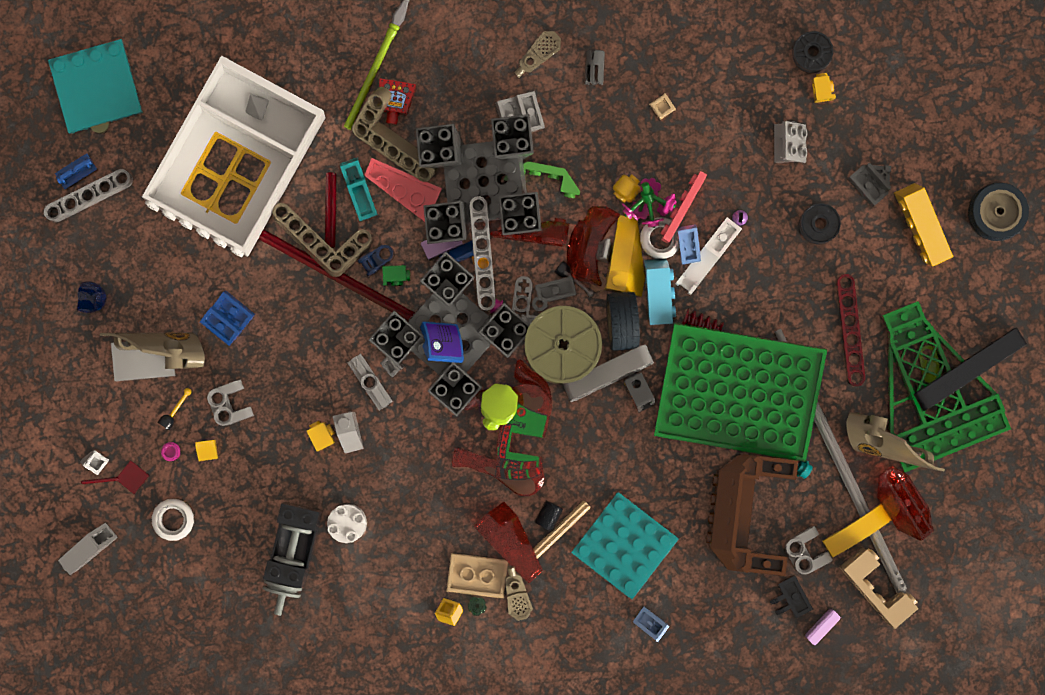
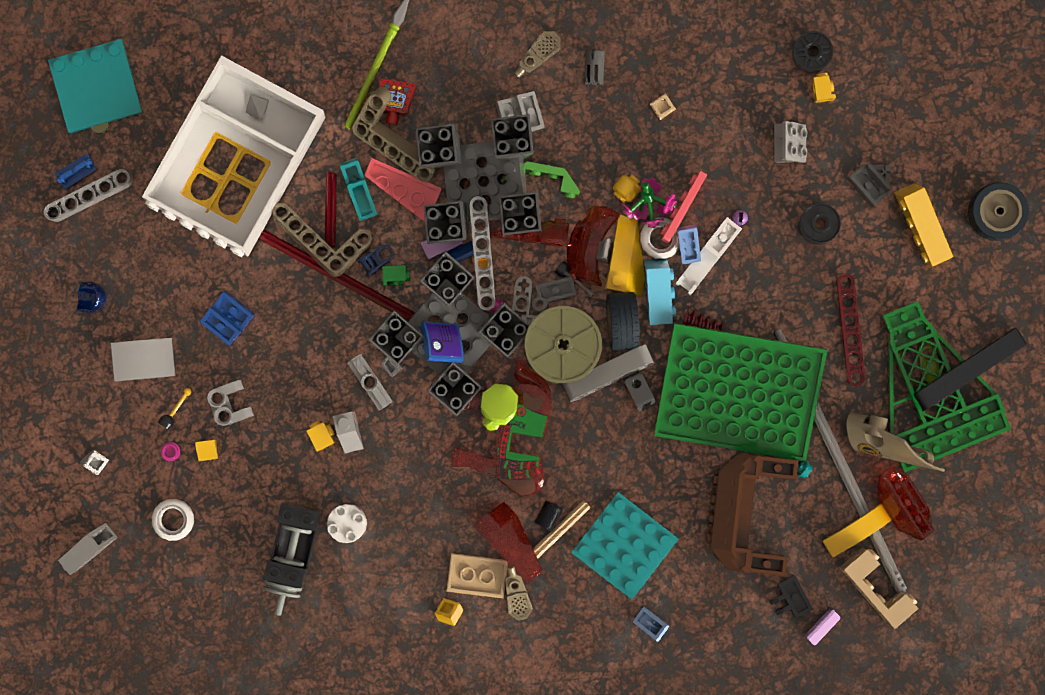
dark red piece [81,460,150,494] -> none
dark tan panel [100,332,205,369] -> none
clear green plate [468,597,487,616] -> none
light grey piece [784,526,833,574] -> none

